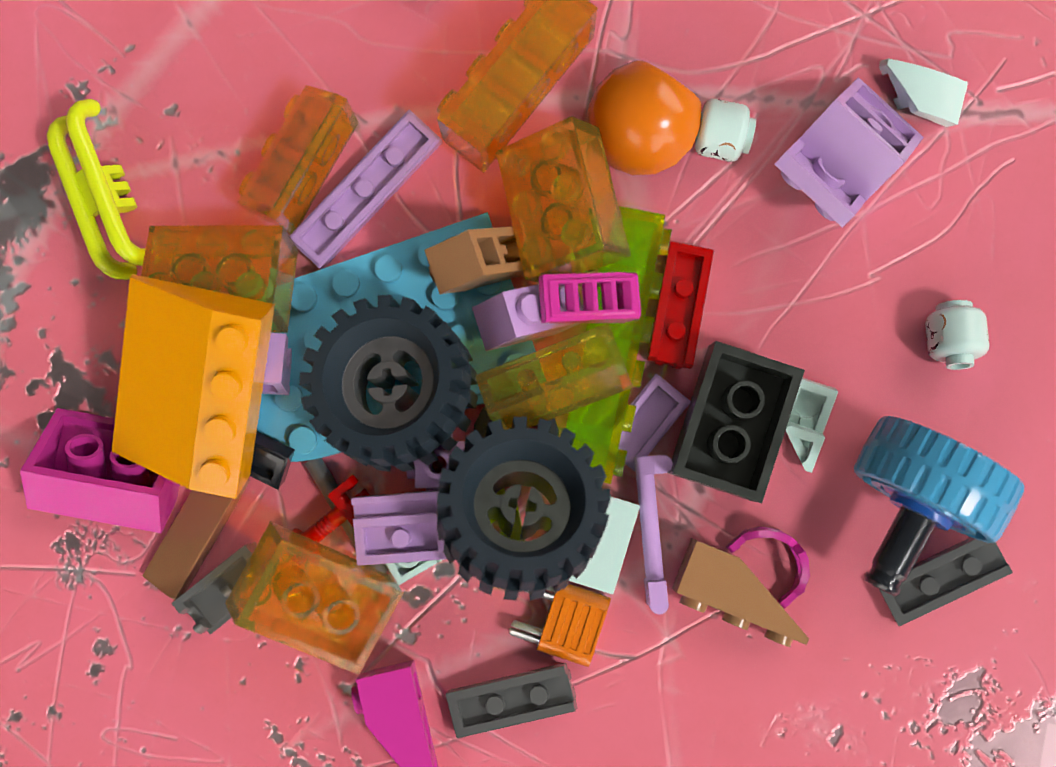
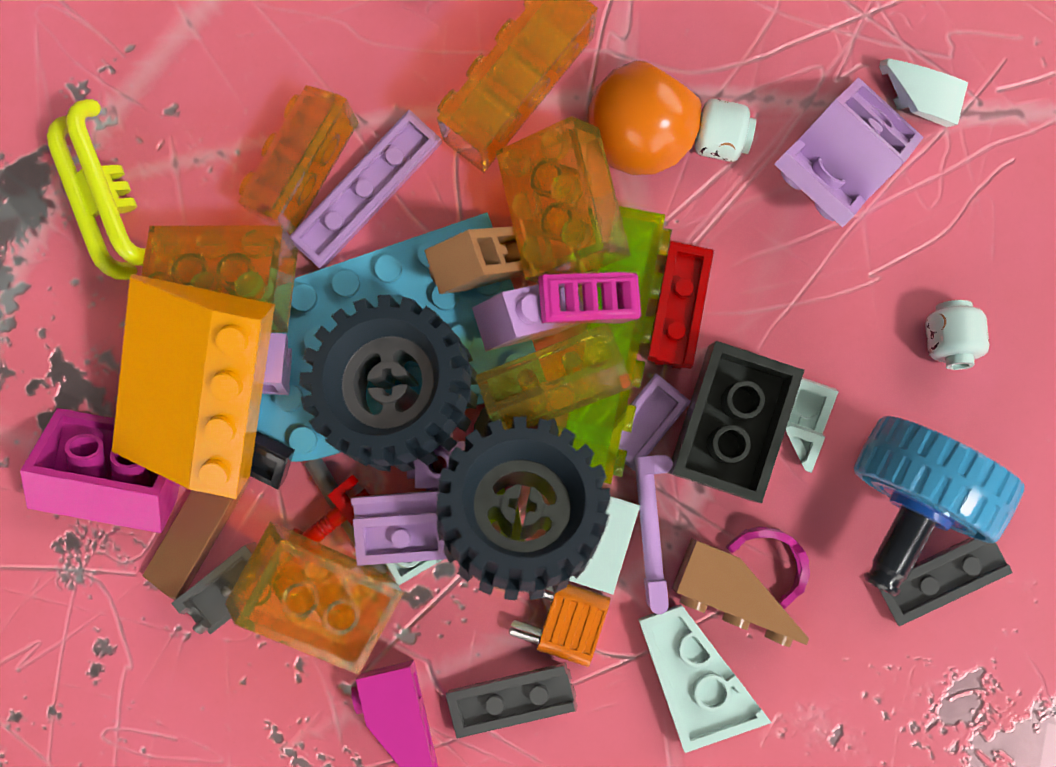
none -> light aqua wing [638,604,772,753]

